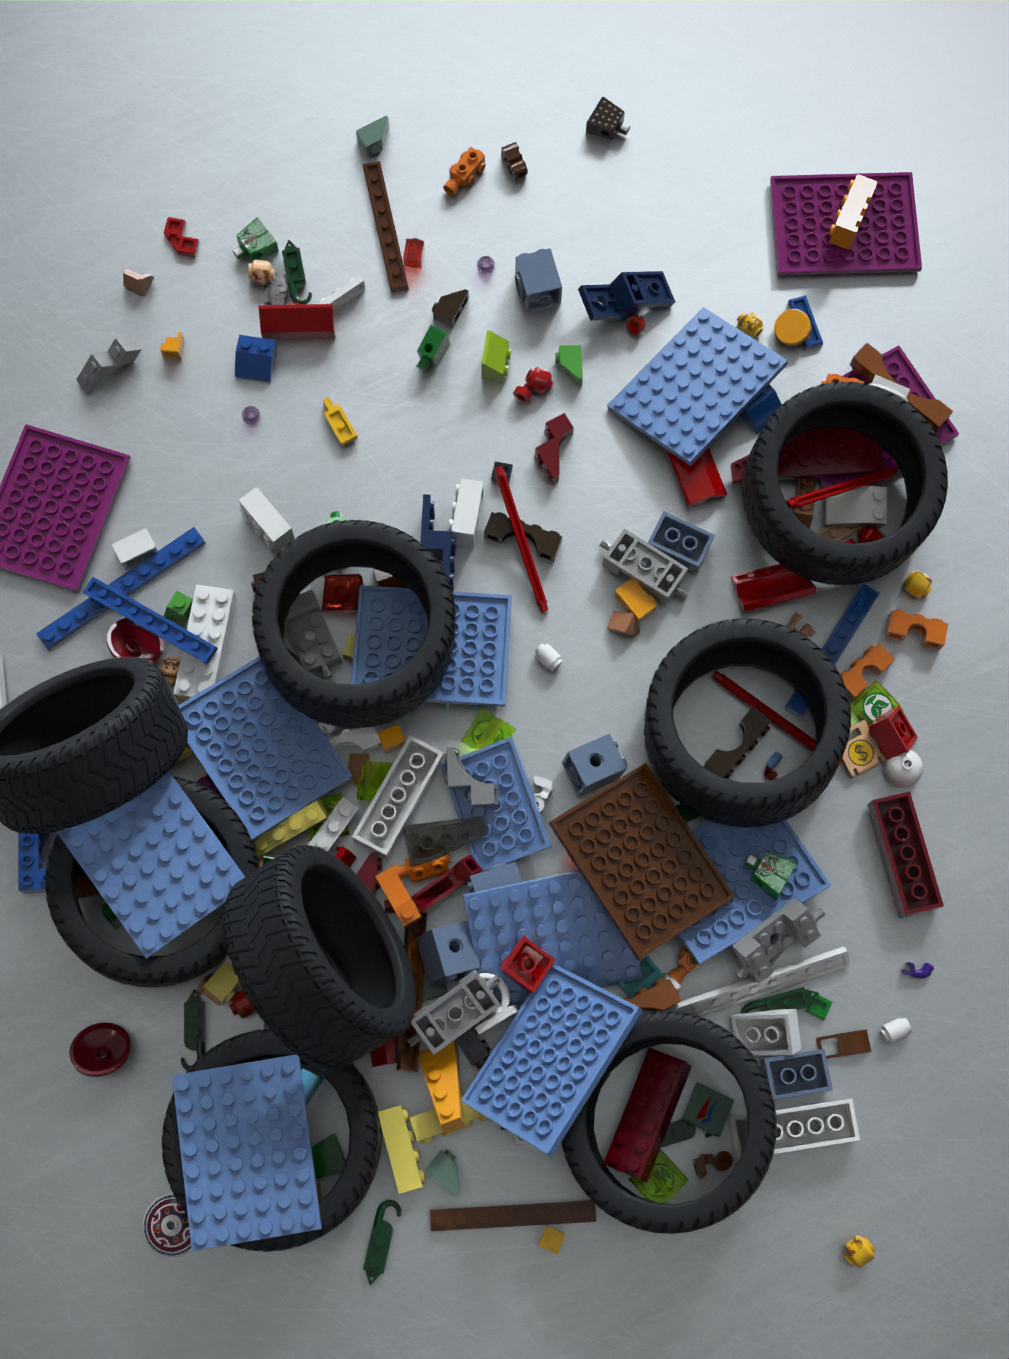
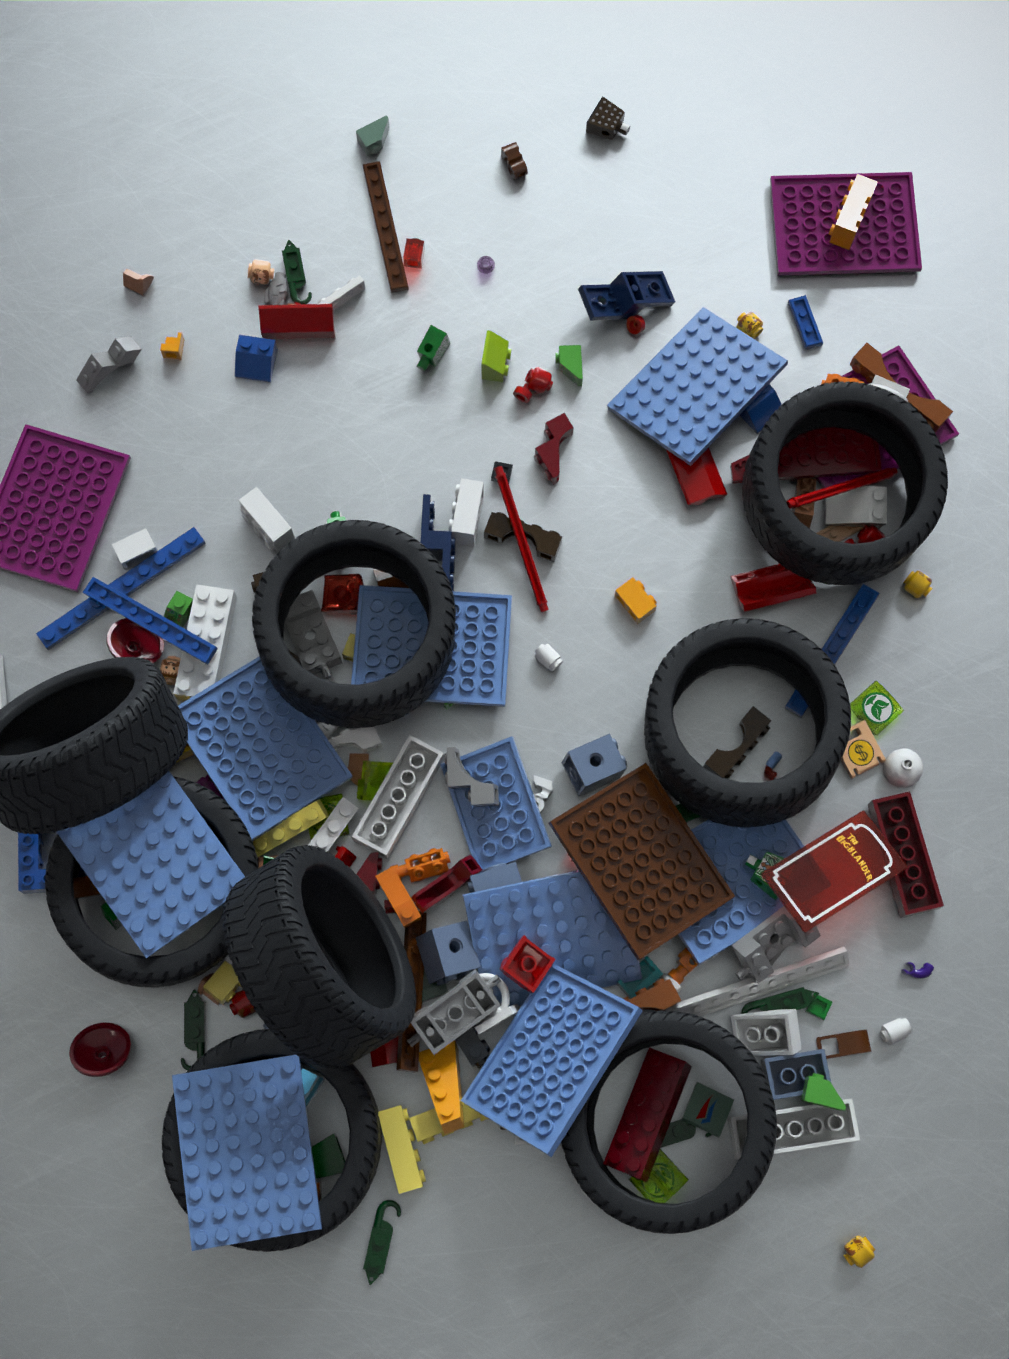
dish [142,1193,192,1258] -> none
red tile [164,217,199,258] -> none
green torso [232,217,279,262] -> none
clear purple plate [242,406,260,424] -> none
yellow hinge [323,397,358,447] -> none
light orange panel [377,724,406,754] -> none
clear smoke wedge [404,816,486,865] -> none
sand green slope [425,1150,460,1197] -> none
reddish brown plate [430,1200,596,1231] -> none
dark brown slope [432,289,469,328] -> none
orange brick [443,147,486,196] -> none
clear neon green slope [461,708,516,750] -> none
sand blue brick [515,248,562,312] -> none
yellow brick [538,1225,566,1254] -> none
light grey brick [599,528,689,605] -> none
nougat tile [607,611,640,635] -> none
sand blue brick [648,511,715,574] -> none
reddish brown leg [692,1151,733,1180] -> none
red piece [712,670,842,765] -> none
light orange tile [774,309,811,346] -> none
nougat piece [787,612,816,637] -> none
orange arch [840,643,895,702] -> none
red slope [869,705,918,760] -> none
orange arch [884,610,949,650] -> none
none -> clear red piece [761,810,908,933]
none -> bright green slope [801,1073,846,1111]

